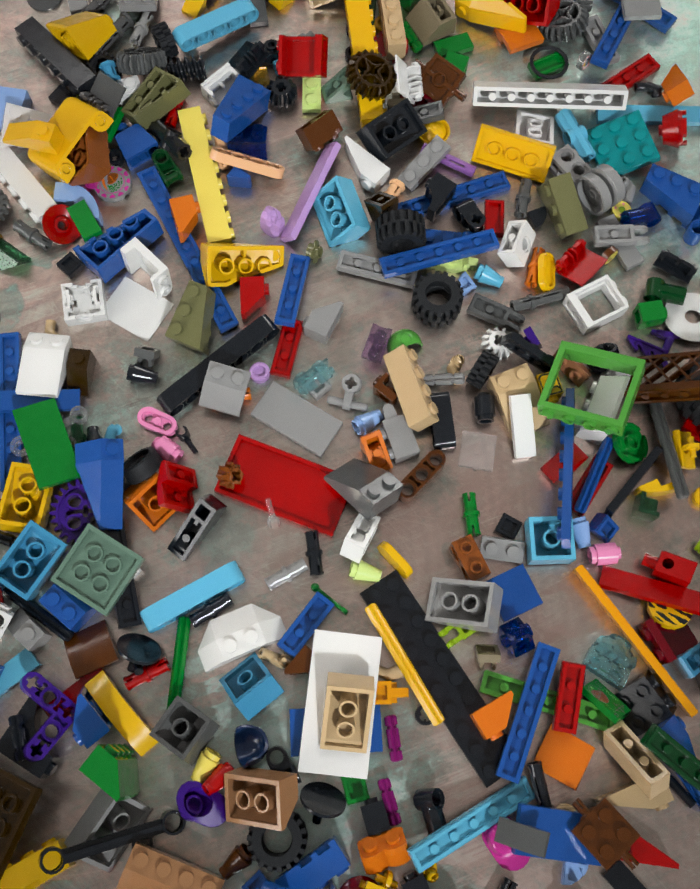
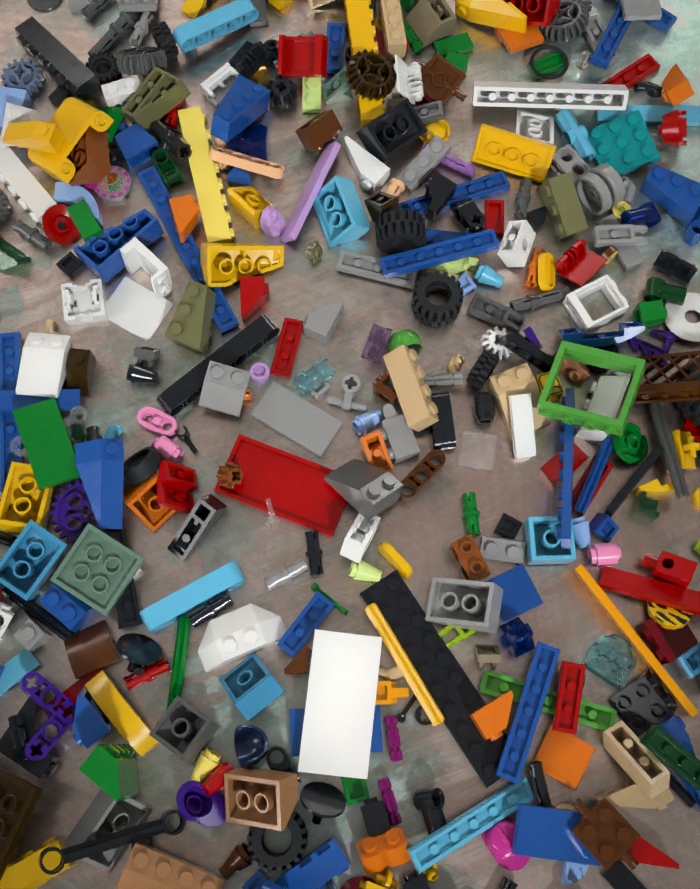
yellow slope [46,11,117,60] -> none
dark grey hinge [79,70,127,119] -> none
dark azure bush [99,60,121,81] -> none
black piece [167,55,207,82] -> none
tan arm [258,647,292,669] -> none
blue plate [274,253,310,328] -> none
tan slope [320,672,375,753] -> none
dark grey slope [494,816,550,858] -> none
green tile [582,679,631,724] -> none
none -> sand blue gear [1,58,44,96]
none -> yellow slope [227,186,275,230]
none -> blue plate [326,22,346,74]
none -> black hinge [396,694,417,723]
none -> blue slope [558,321,645,347]

